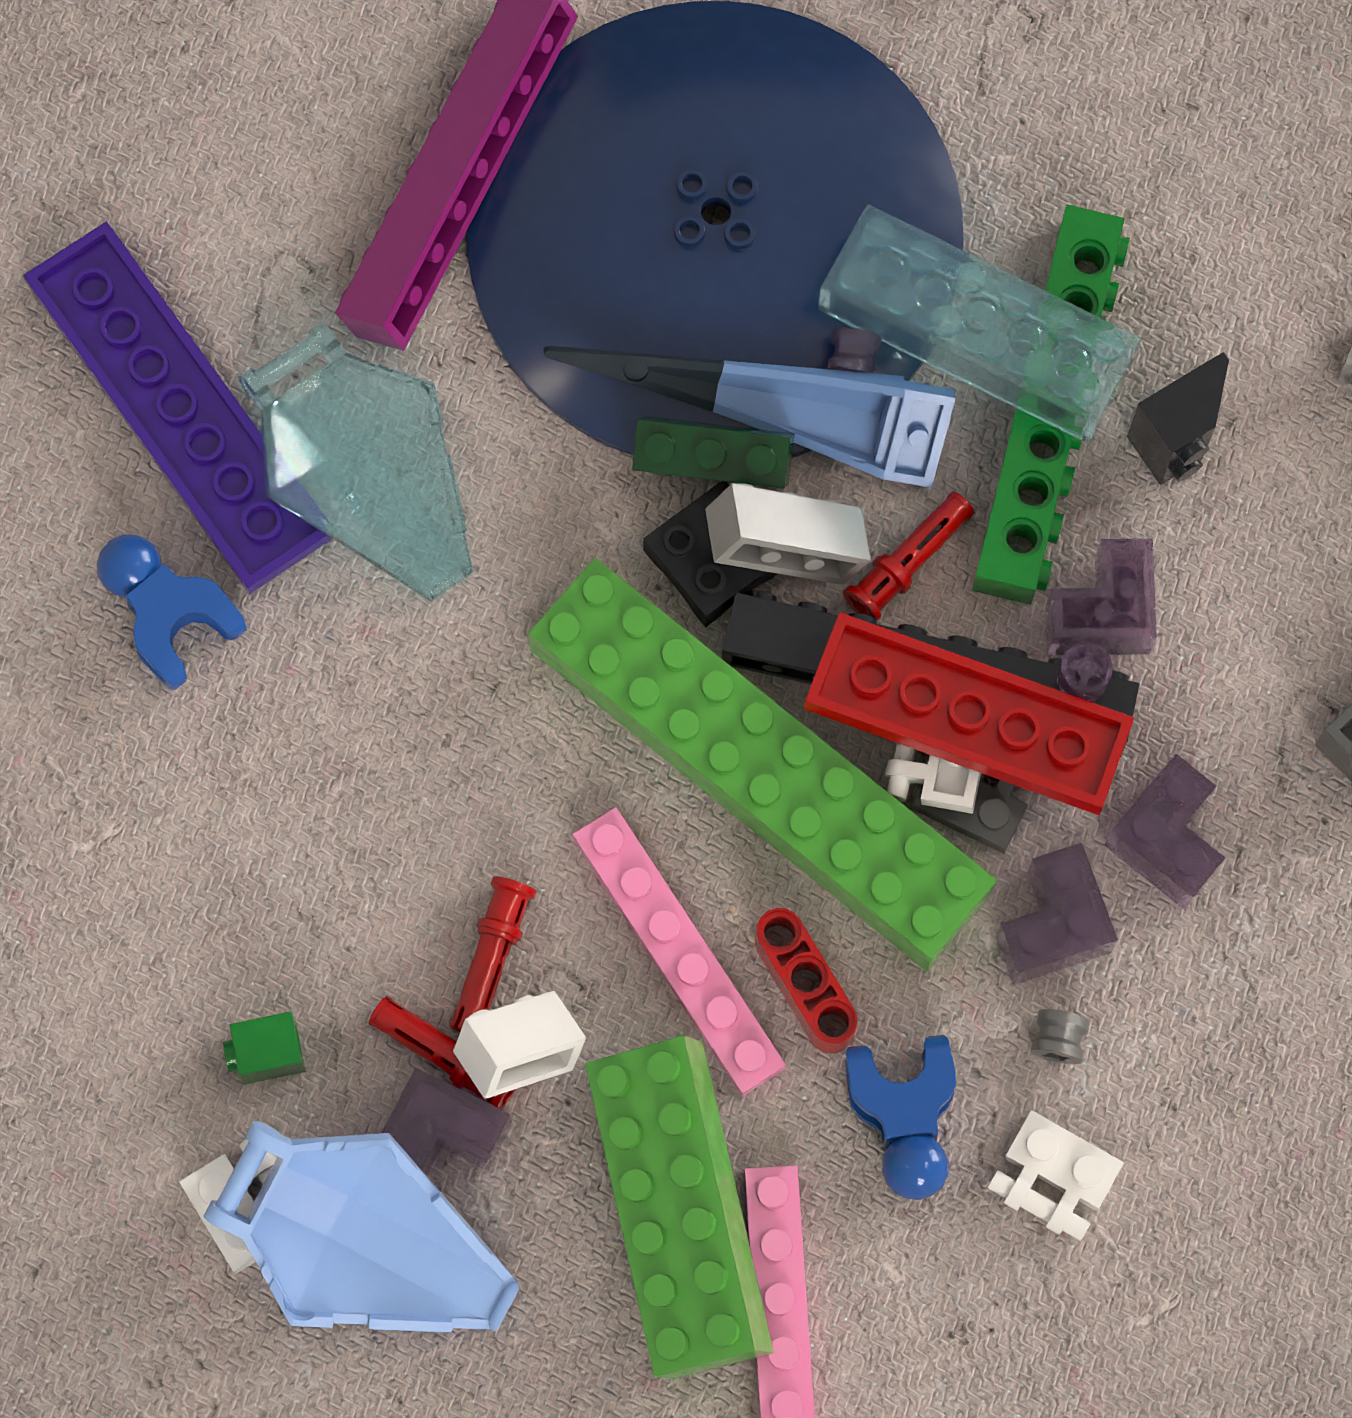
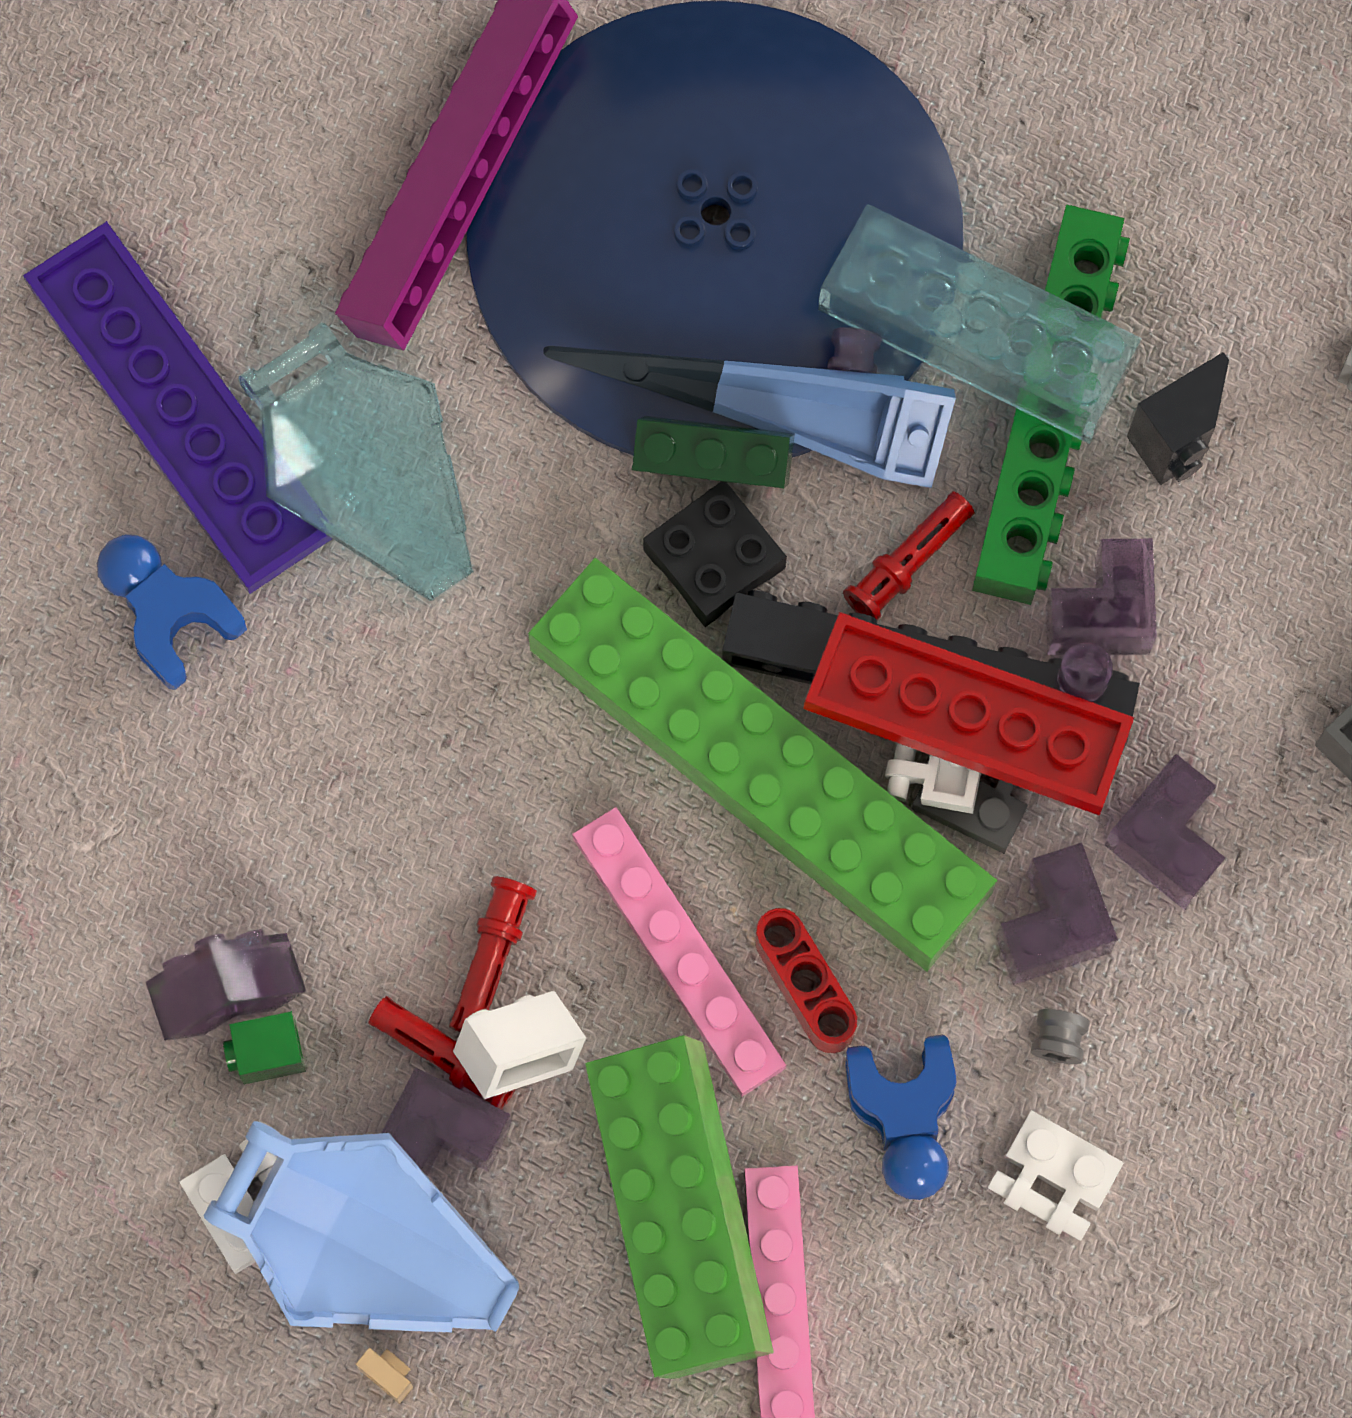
light grey brick [705,483,871,585] -> none
none -> clear purple brick [145,929,306,1041]
none -> tan plate [355,1347,413,1404]

